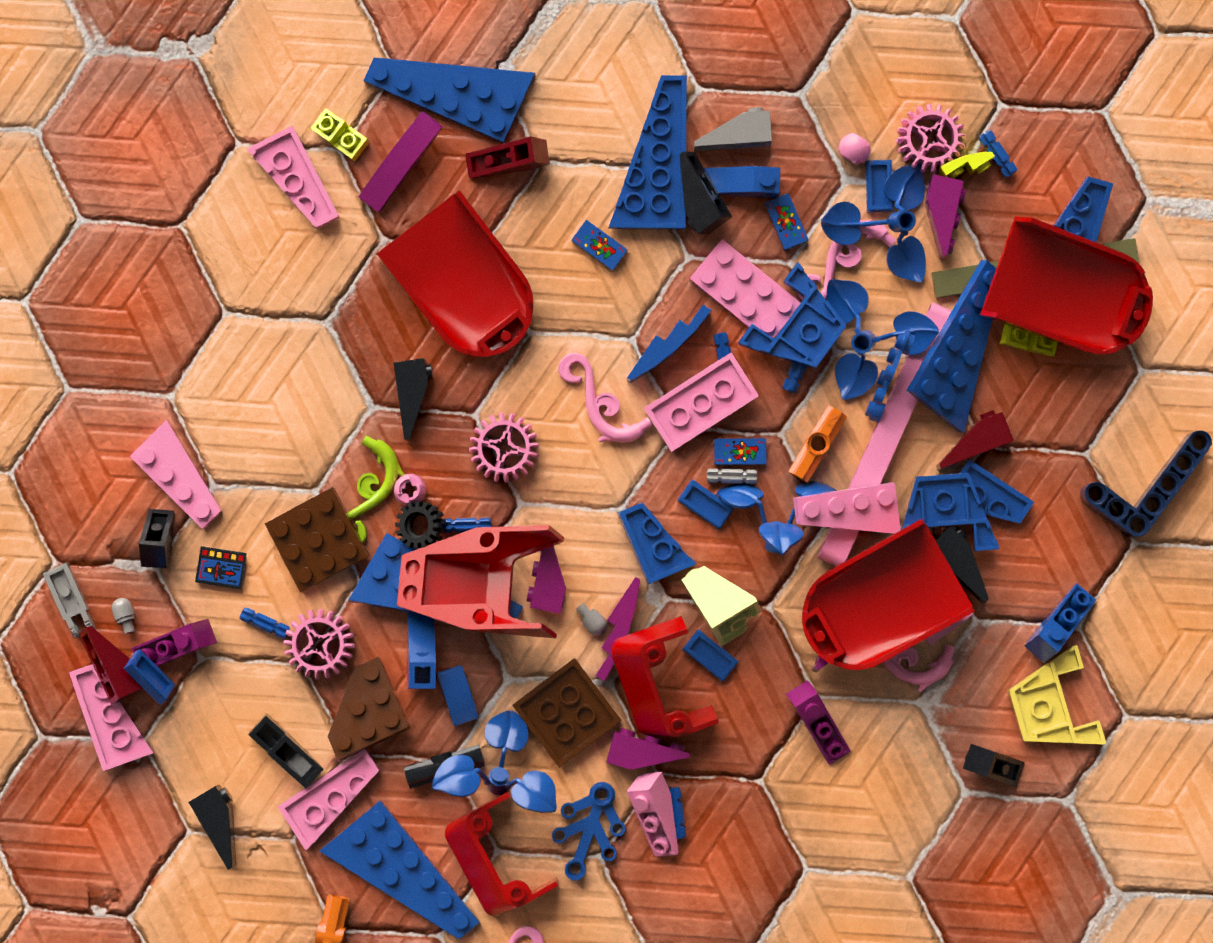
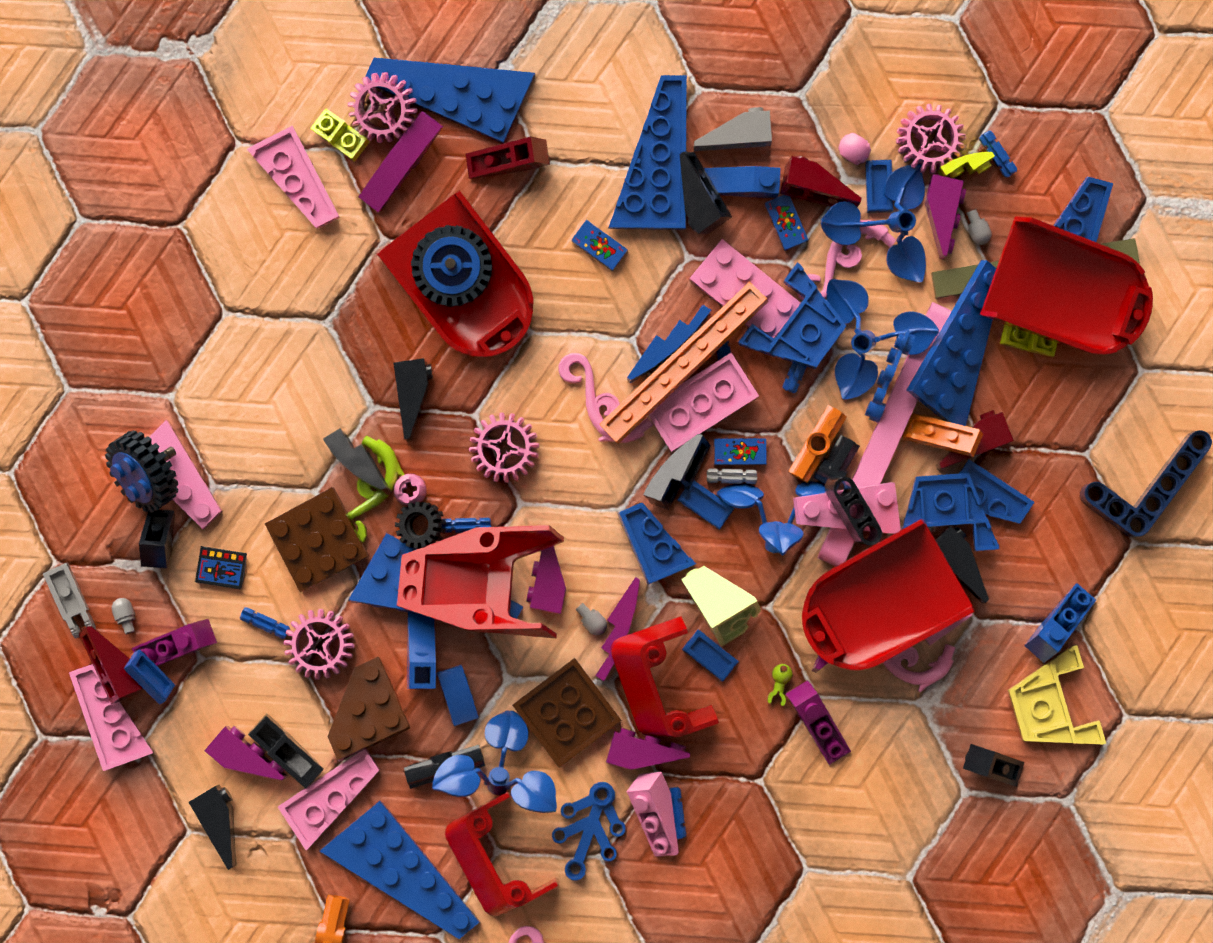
none -> black wheel [105,430,178,512]
none -> magenta slope [204,726,287,780]
none -> black slope [323,428,392,495]
none -> bright pink gear [348,72,417,143]
none -> wheel [411,225,492,307]
none -> plate [599,281,769,444]
none -> slope [643,434,711,510]
none -> lime arm [767,664,793,706]
none -> dark red slope [780,156,862,207]
none -> black piece [814,435,860,489]
none -> black beam [825,476,882,545]
none -> orange plate [902,413,983,457]
none -> light grey cylinder [967,209,992,245]

